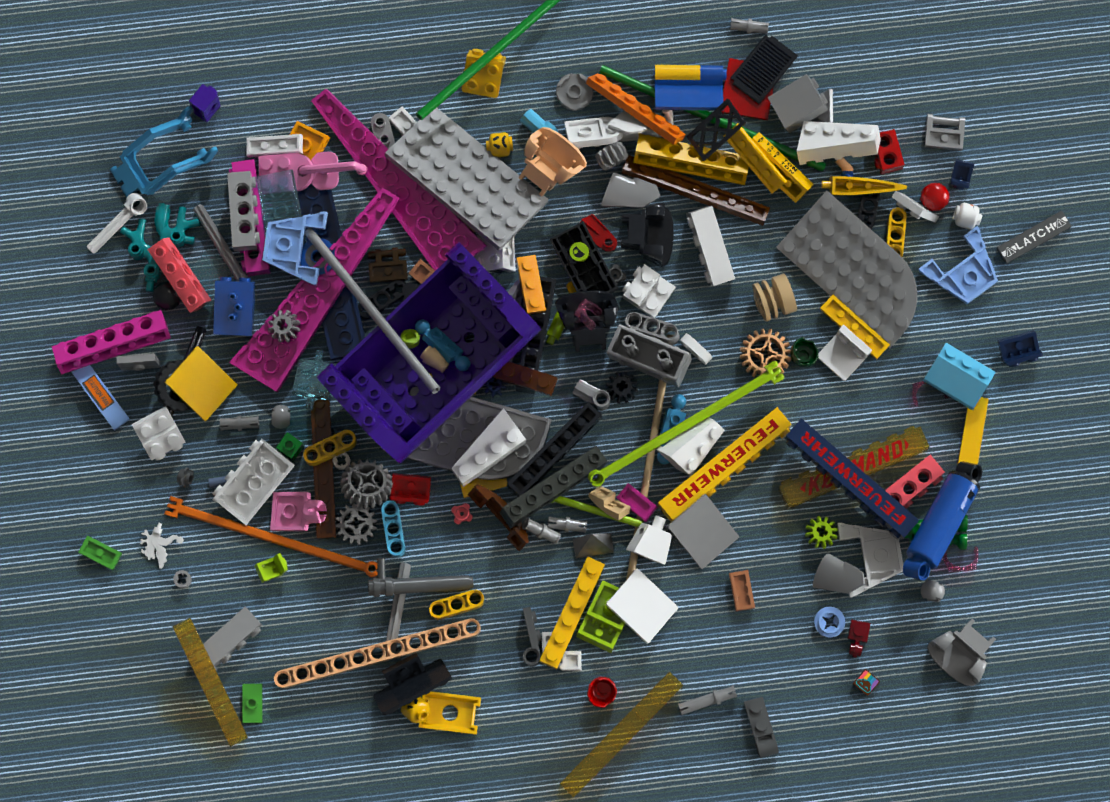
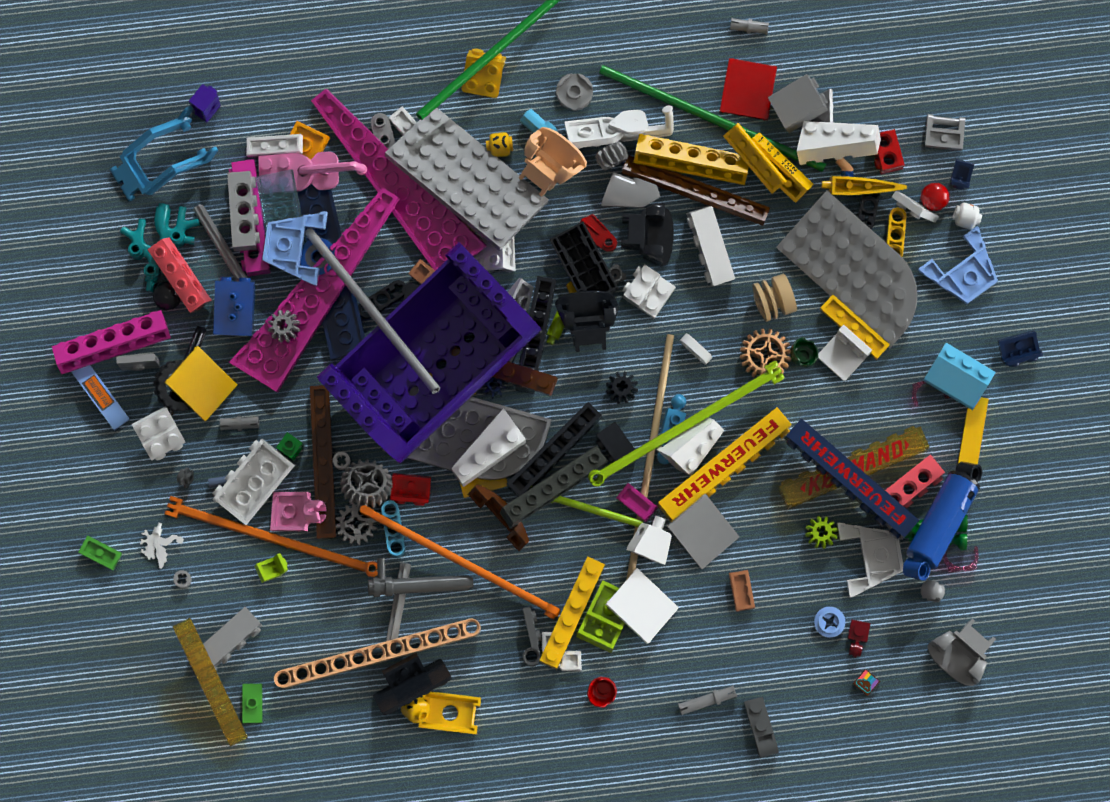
white axle [87,193,147,254] -> none
light grey piece [272,405,291,429] -> none
clear light blue plate [292,350,337,410] -> none
yellow beam [303,430,357,466] -> none
dark brown plate [368,247,408,283] -> none
lime tile [400,329,420,348] -> none
dark azure plate [415,319,471,371] -> none
tan cone [420,345,449,373] -> none
yellow beam [429,590,484,620] -> none
coral plate [451,503,473,525] -> none
light orange plate [516,255,546,314] -> none
light grey pin [522,518,561,544] -> none
light grey pin [547,516,587,533] -> none
clear yellow brick [560,671,683,799] -> none
lime tile [570,242,589,262] -> none
light grey piece [572,379,610,411] -> none
flat silver slope [573,533,614,558] -> none
clear pink cap [574,298,602,330] -> none
orange plate [585,73,686,145] -> none
tan slope [588,486,631,521] -> none
light grey piece [606,324,692,387] -> none
light grey beam [625,312,680,345] -> none
blue door [655,65,727,111] -> none
black window [686,99,746,161] -> none
black window [730,35,798,104] -> none
light grey panel [812,554,865,594] -> none
dark grey tile [996,211,1072,264] -> none
none -> orange hinge [360,505,561,619]
none -> black brick [595,422,635,464]

